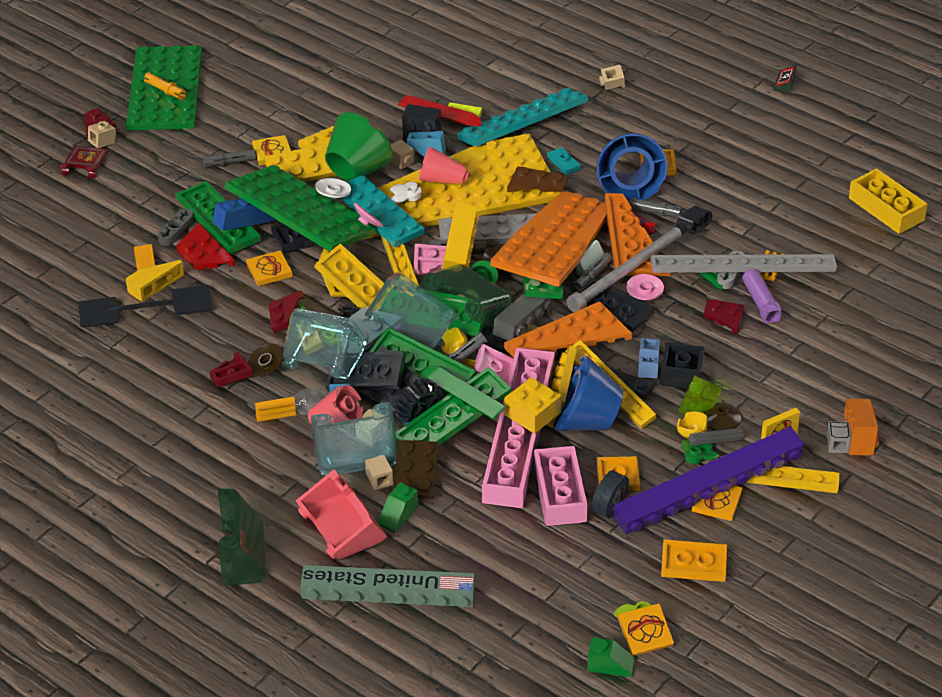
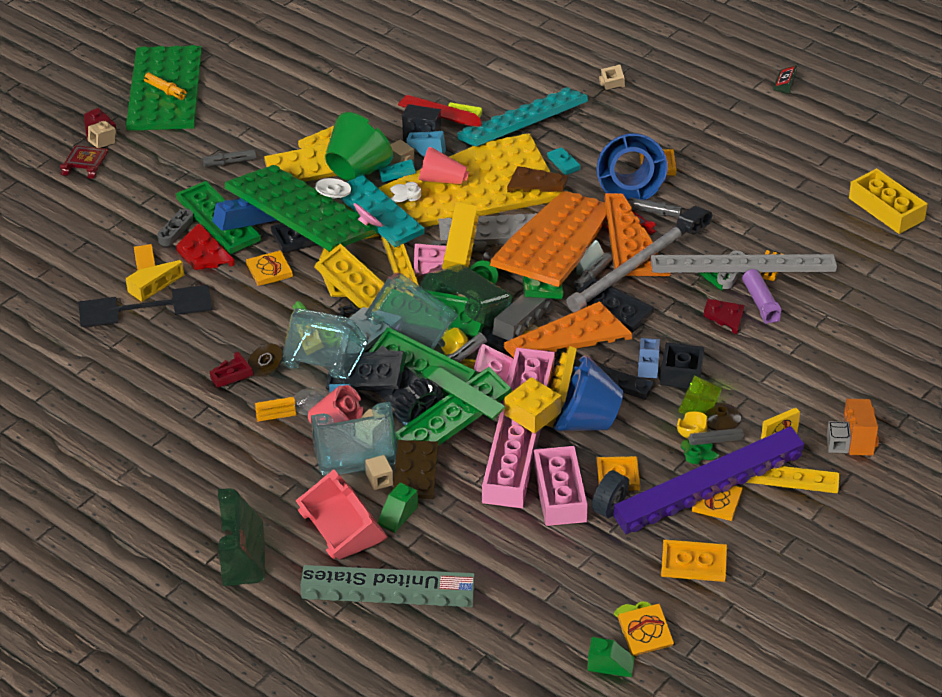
yellow tile [252,135,291,166] -> none
dark red wing [269,290,304,333] -> none
yellow plate [565,340,656,430] -> none
bright pink dish [627,274,664,300] -> none
none -> teal plate [379,159,416,183]

